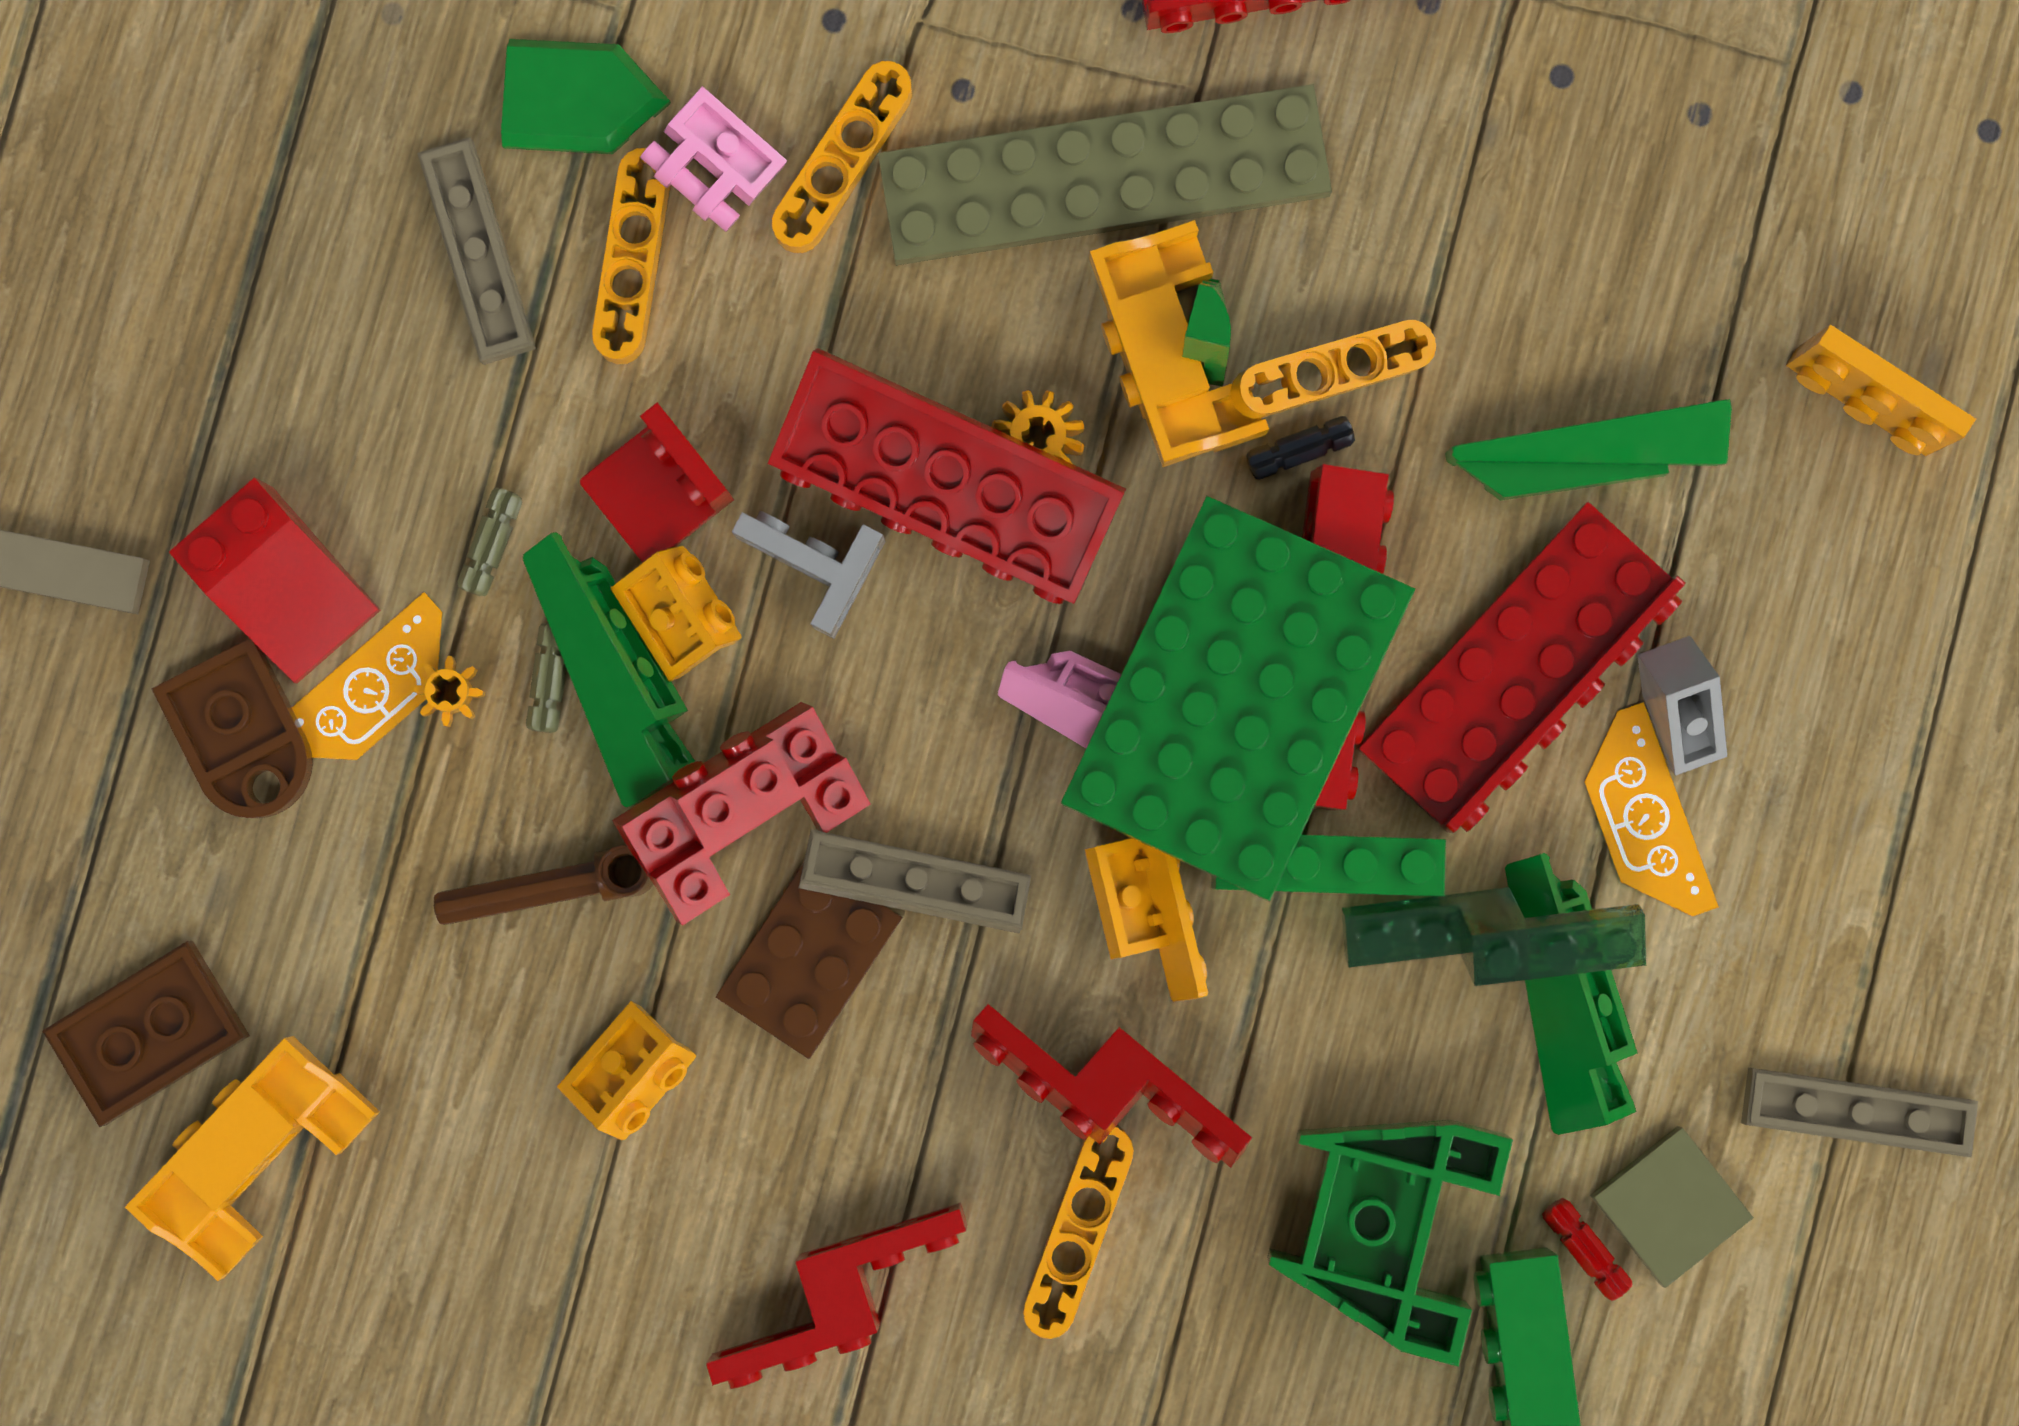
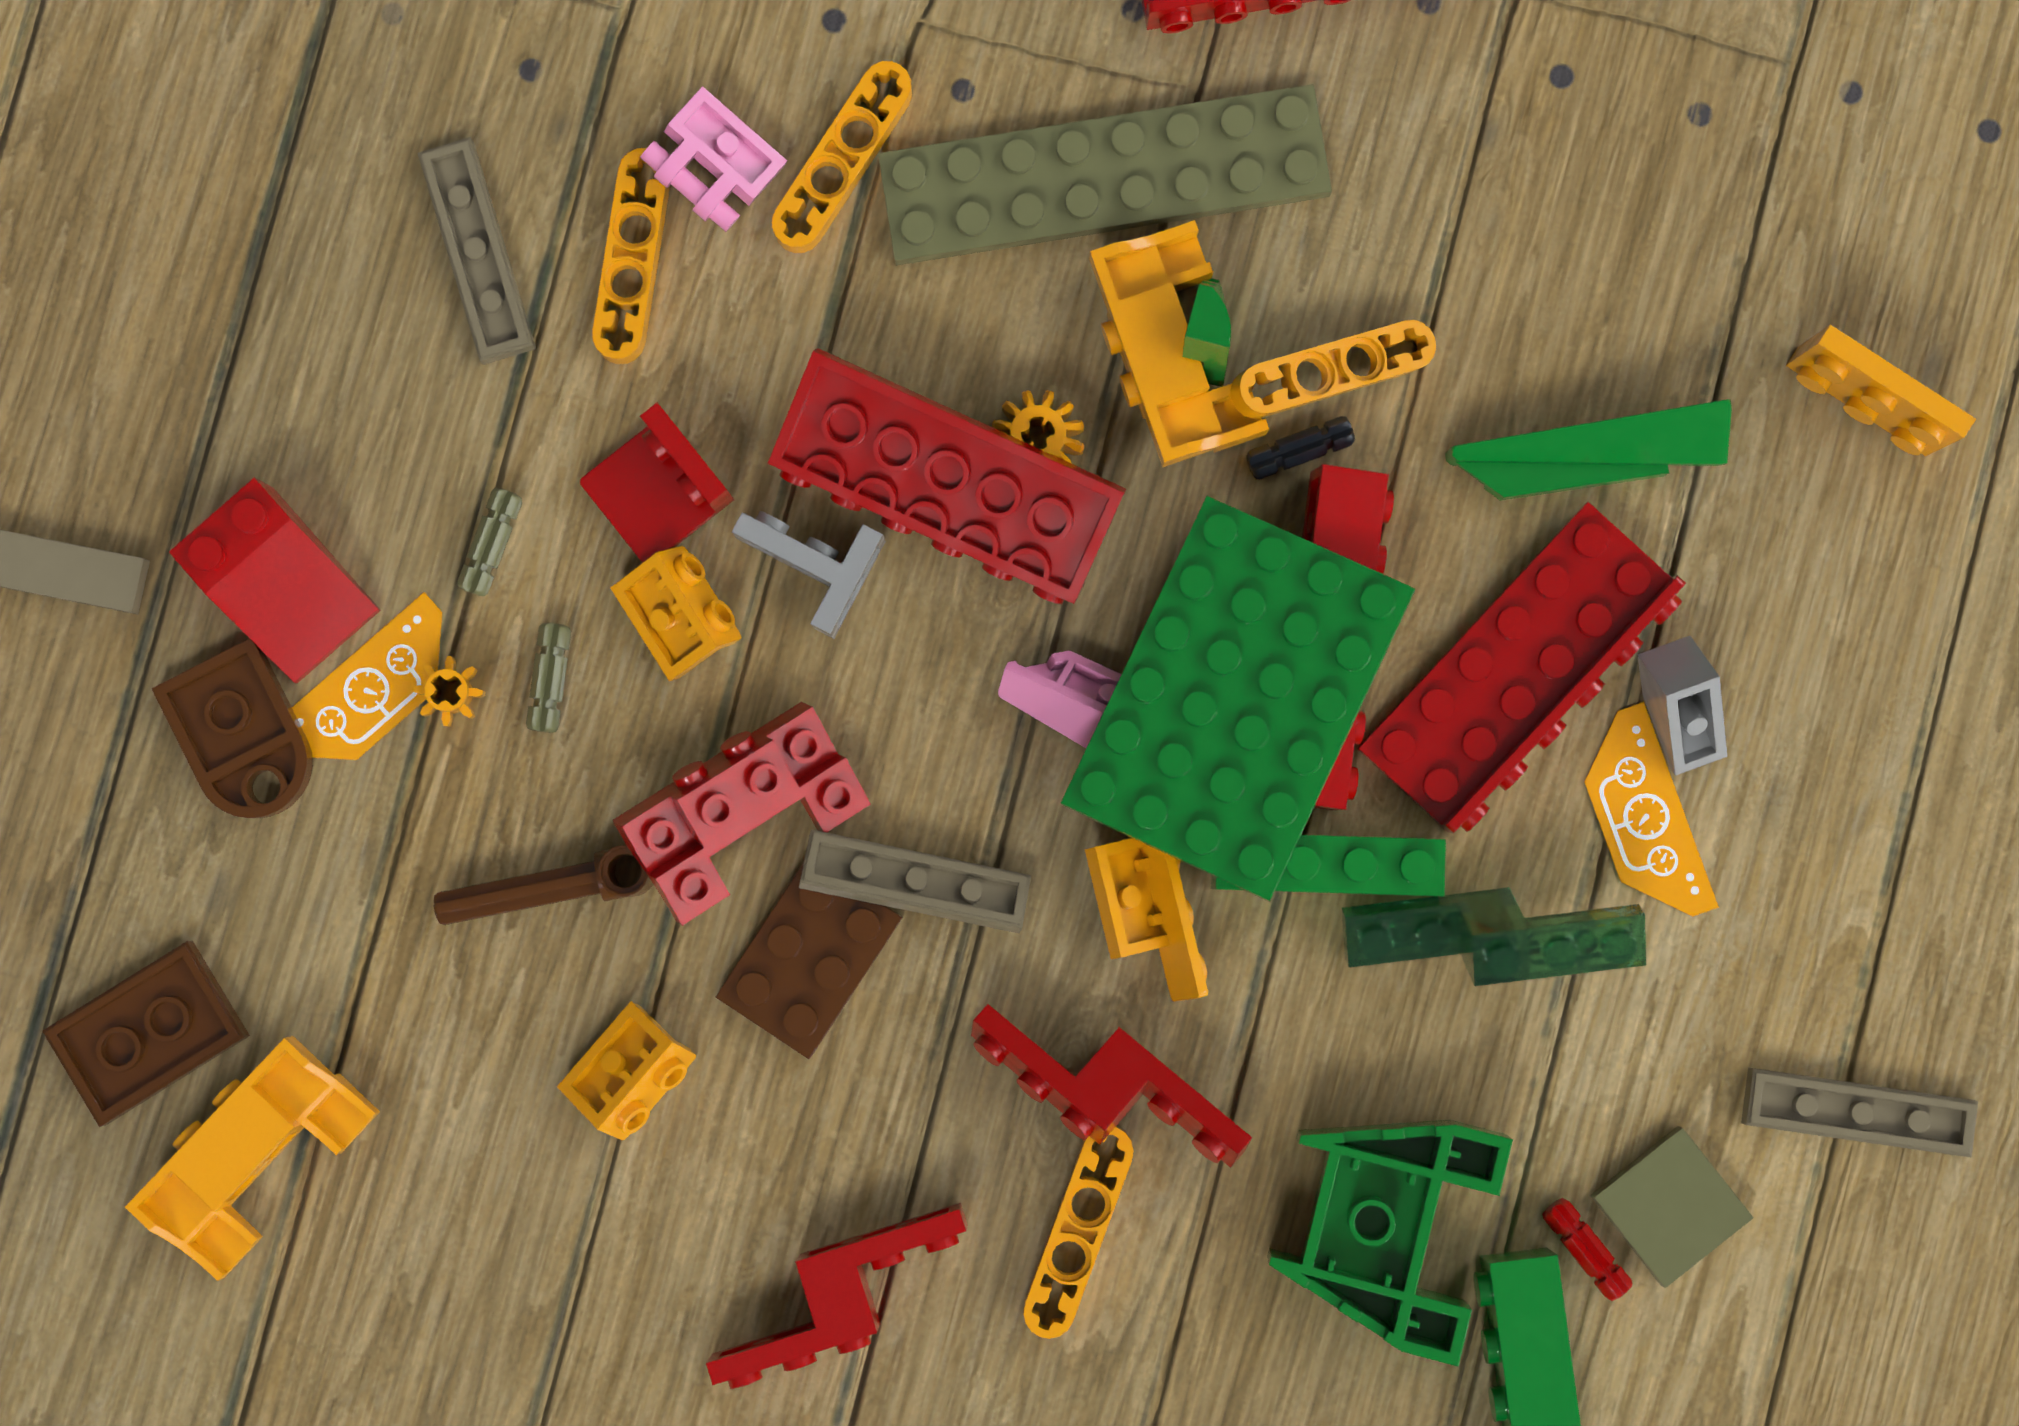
green tile [501,39,671,154] -> none
green wedge [523,532,696,808] -> none
green wedge [1505,853,1638,1135] -> none

